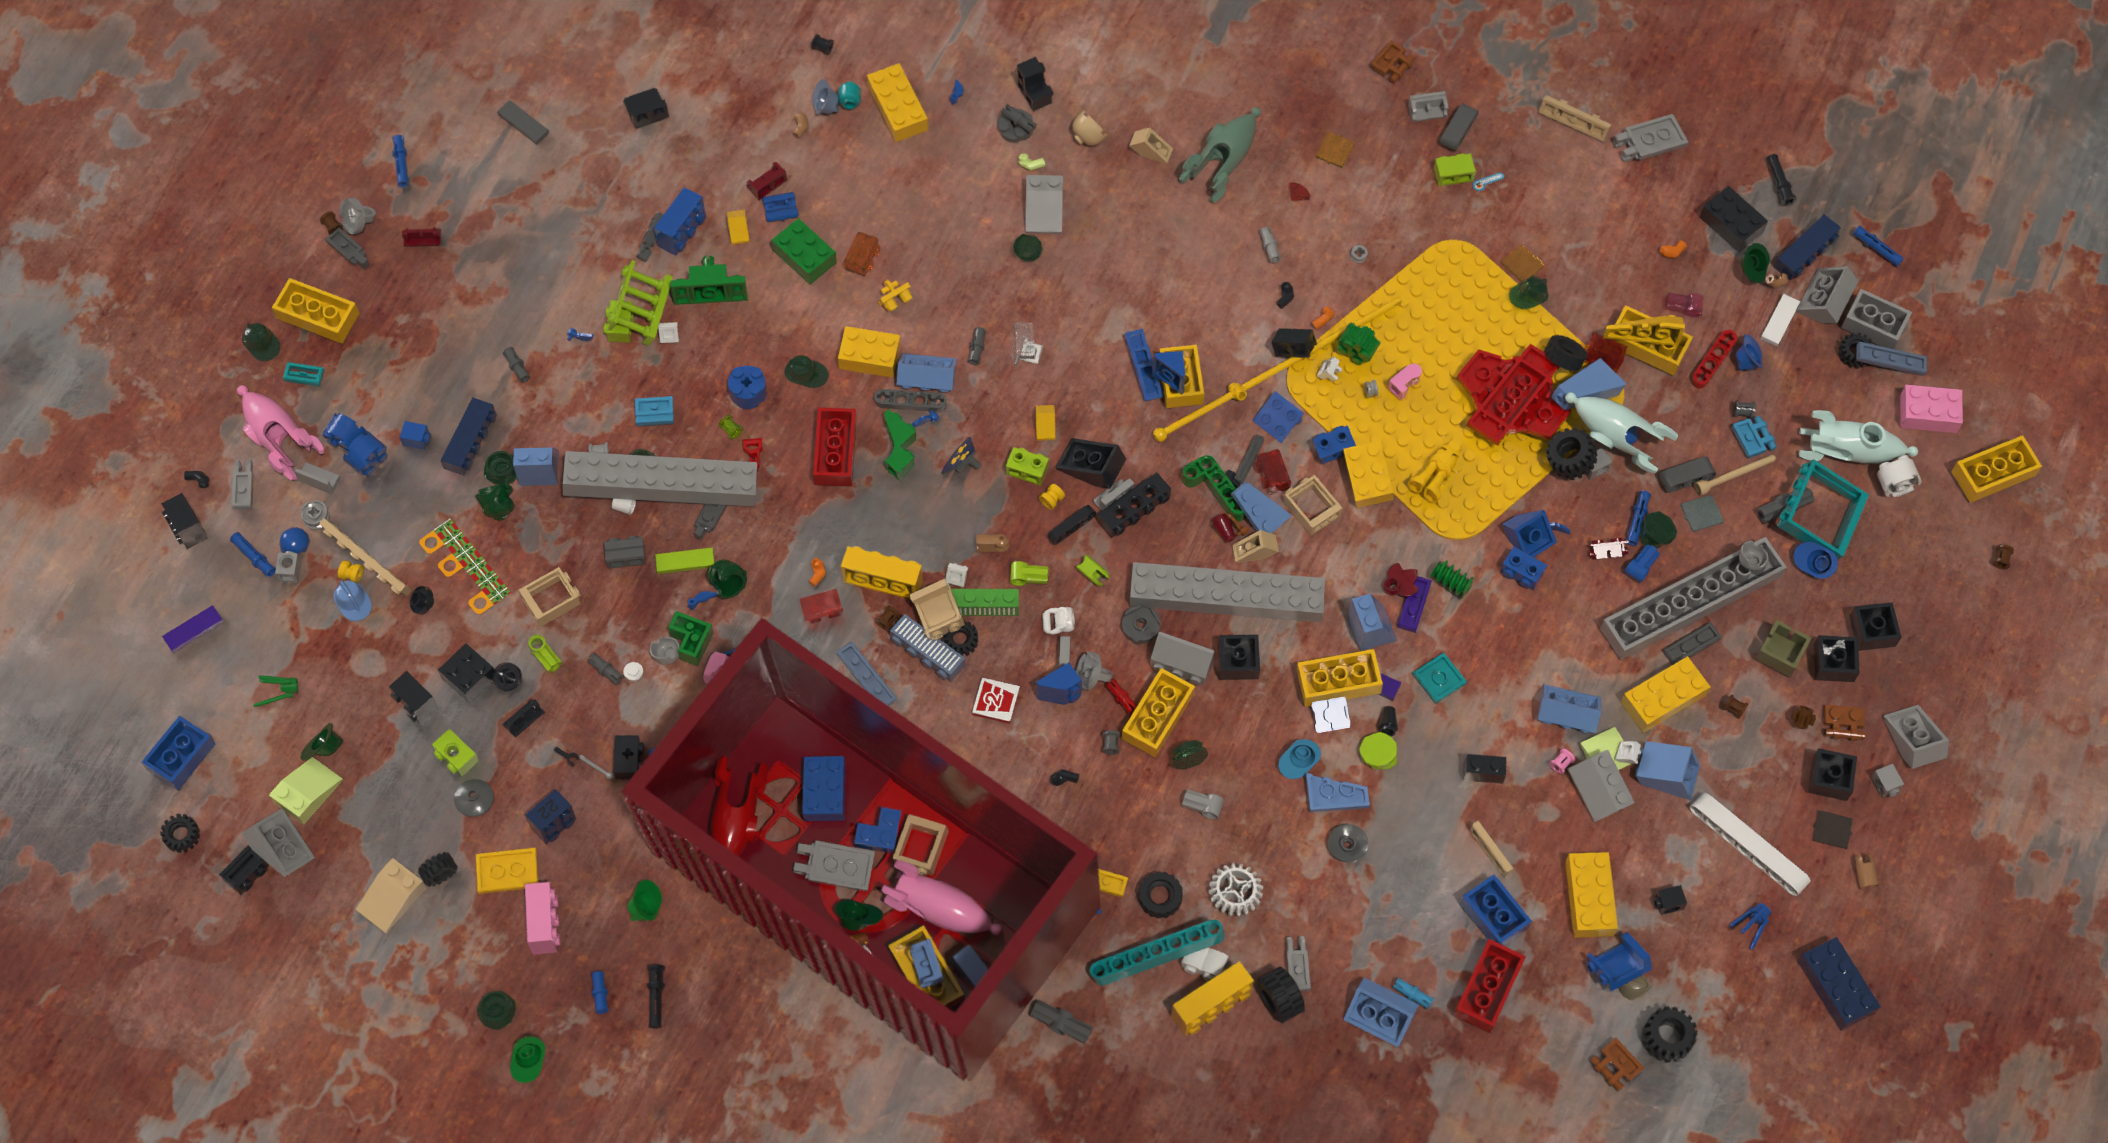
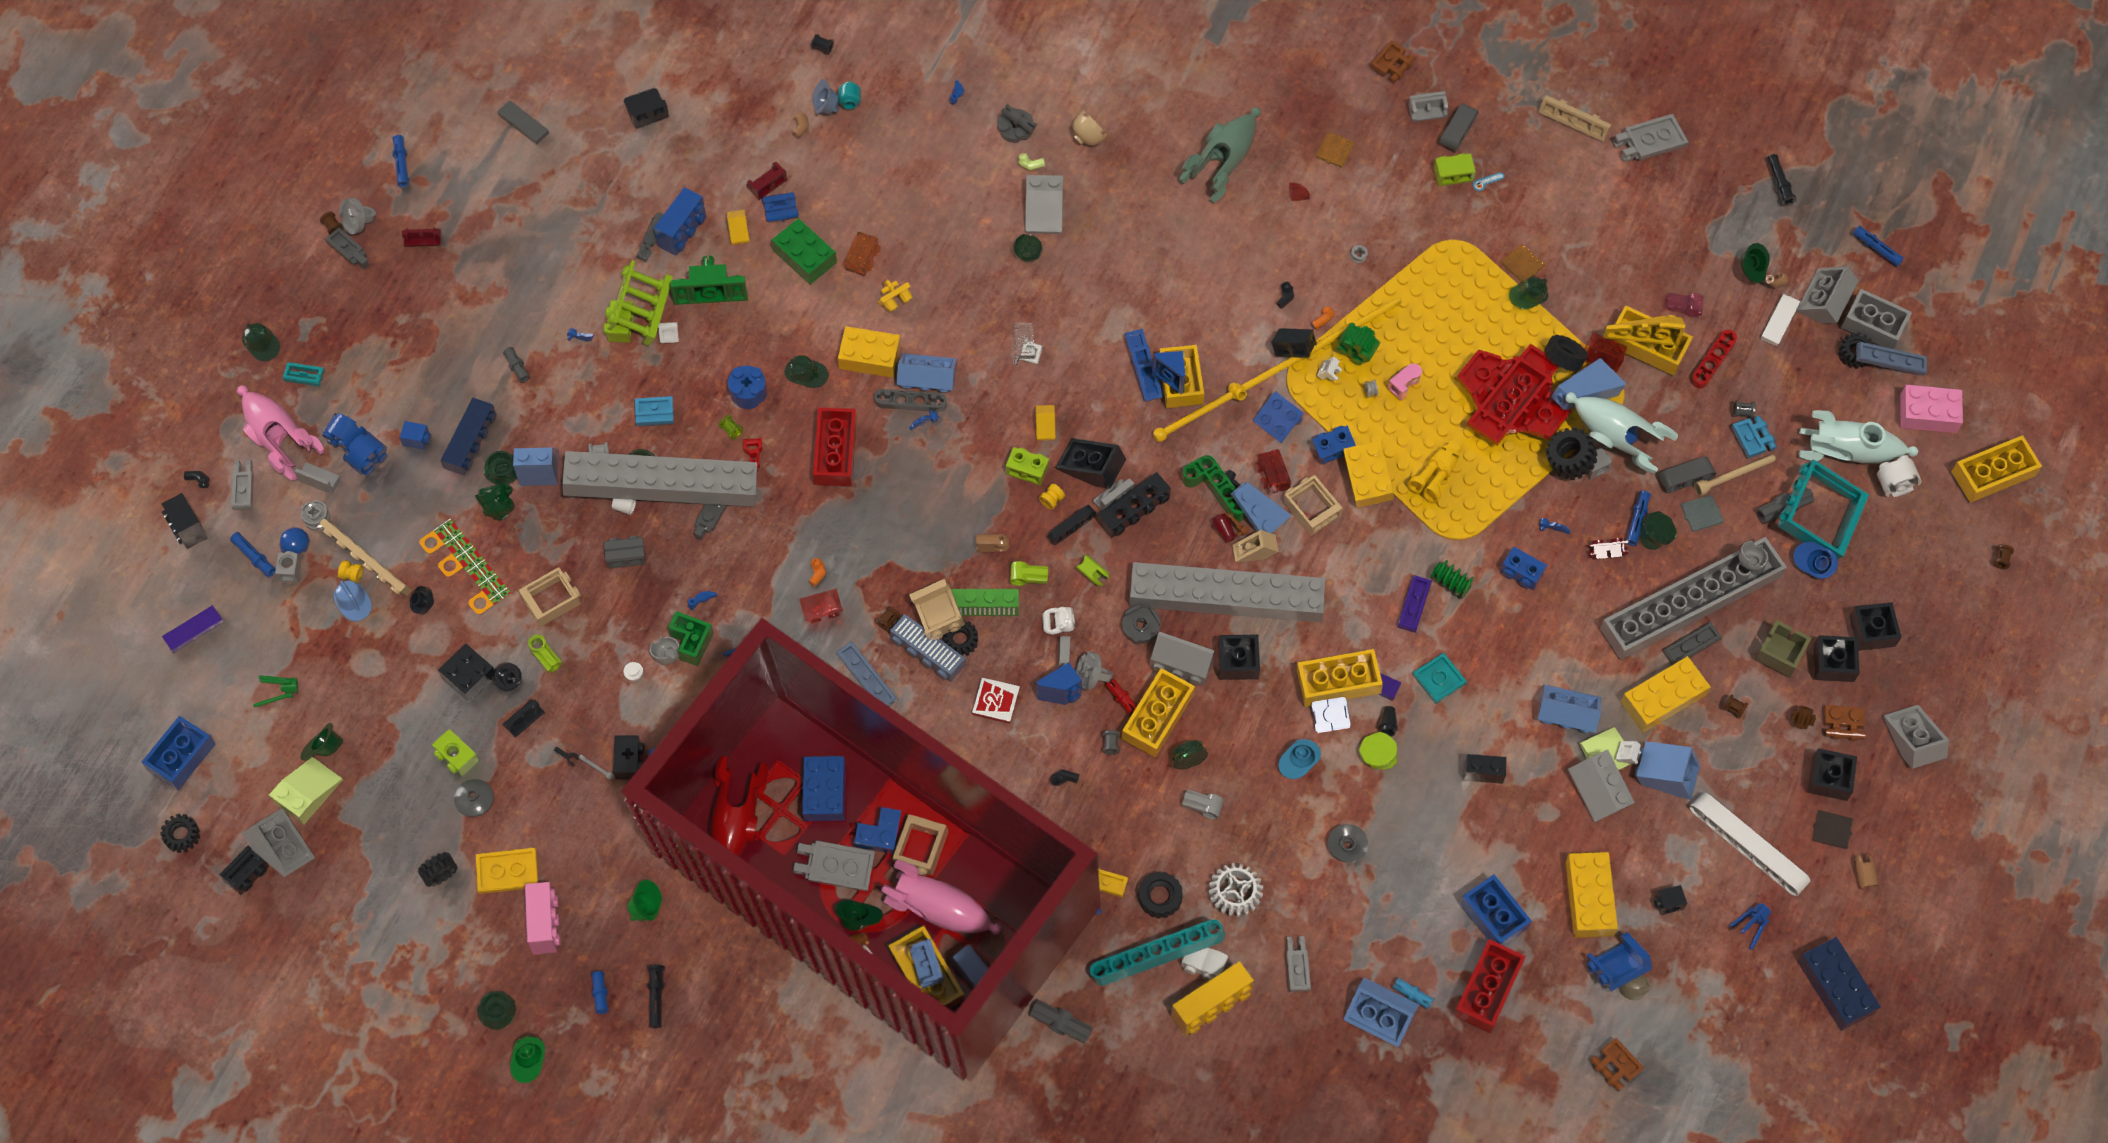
yellow brick [272,278,359,344] -> none
tan slope [355,858,427,934] -> none
black brick [389,671,439,726] -> none
dark blue brick [525,789,576,845] -> none
dark grey pin [587,653,624,685] -> none
lime tile [655,547,714,574] -> none
bright pink rock [703,651,729,684] -> none
dark green helmet [707,559,747,600] -> none
yellow brick [841,546,923,600] -> none
yellow brick [867,63,928,143] -> none
green arch [884,409,916,481] -> none
shield [941,437,981,474] -> none
white tile [946,563,968,587] -> none
dark grey pin [968,327,986,365] -> none
black brick [1017,57,1054,111] -> none
tan slope [1129,128,1173,164] -> none
dark grey axle [1234,435,1264,484] -> none
black tyre [1257,966,1305,1023] -> none
light grey pin [1259,227,1281,263] -> none
medium blue wing [1305,773,1370,812] -> none
medium blue slope [1347,594,1397,651] -> none
dark red plate [1383,563,1419,597] -> none
tan tile [1470,821,1513,878] -> none
blue slope [1502,510,1557,557] -> none
bright pink bush [1549,748,1575,775] -> none
blue piece [1624,545,1660,583] -> none
black tyre [1642,1006,1698,1063] -> none
orange arm [1660,241,1687,258] -> none
black brick [1699,186,1768,253] -> none
blue piece [1736,334,1763,371] -> none
dark blue brick [1774,214,1841,281] -> none
light grey brick [1871,764,1904,798] -> none

